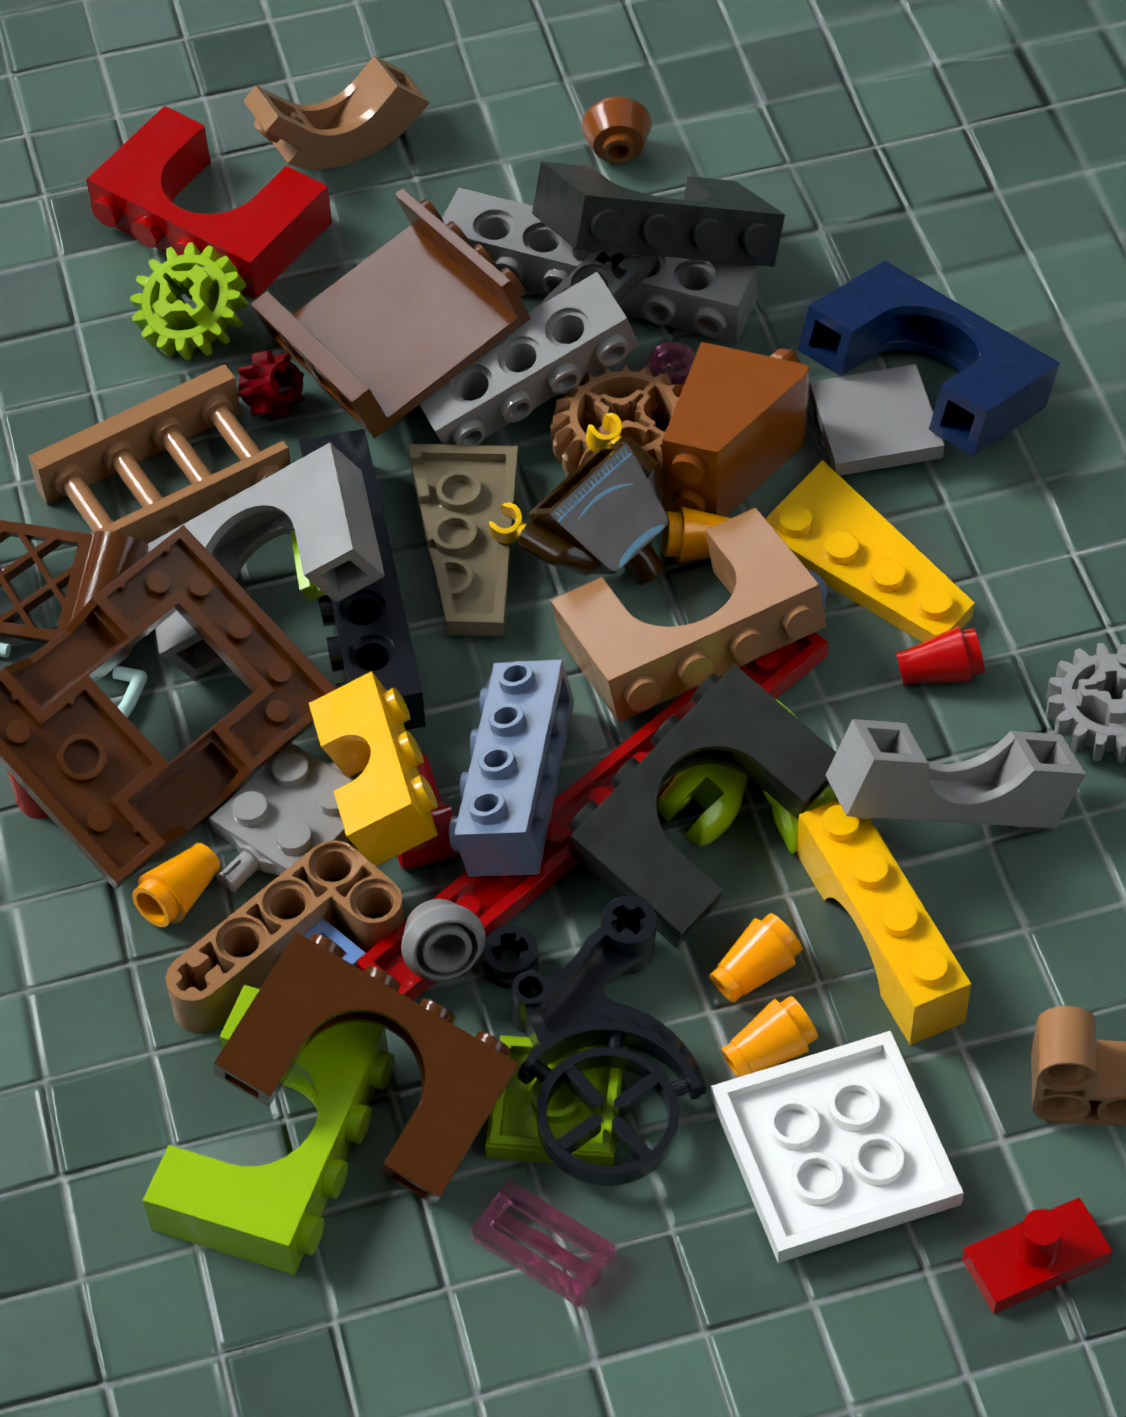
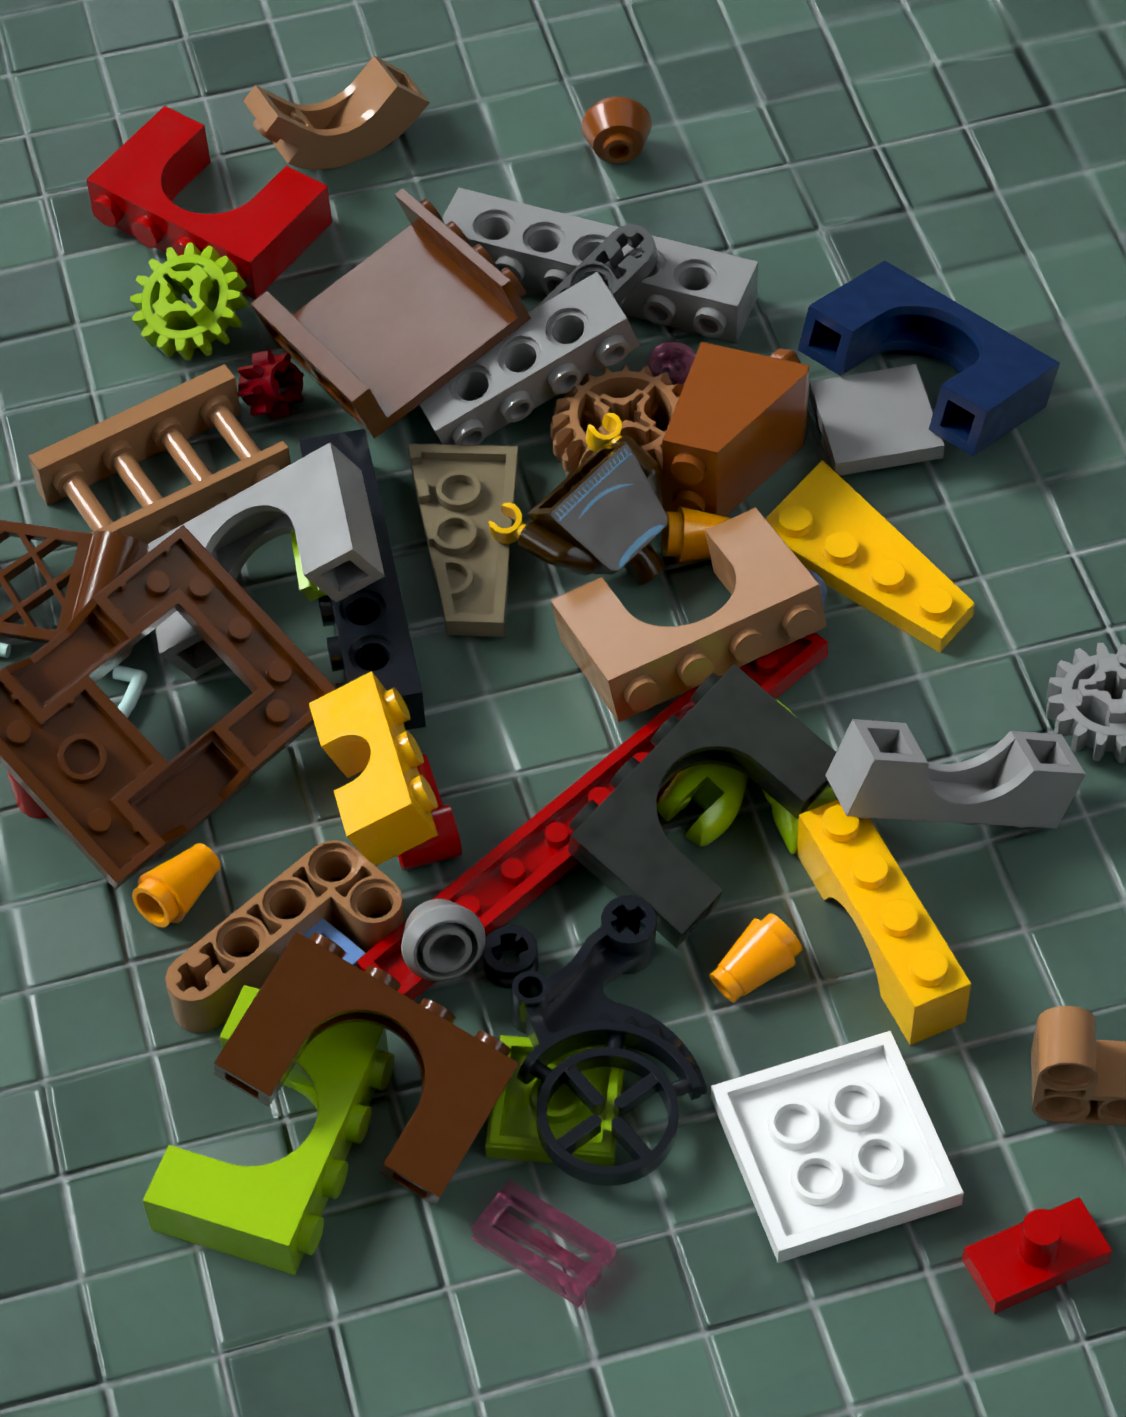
light grey plate [210,743,356,893] -> none
sand blue brick [449,659,574,877] -> none
pearl dark grey arch [532,161,785,267] -> none
light orange cone [720,996,819,1078] -> none
red cone [896,625,985,686] -> none

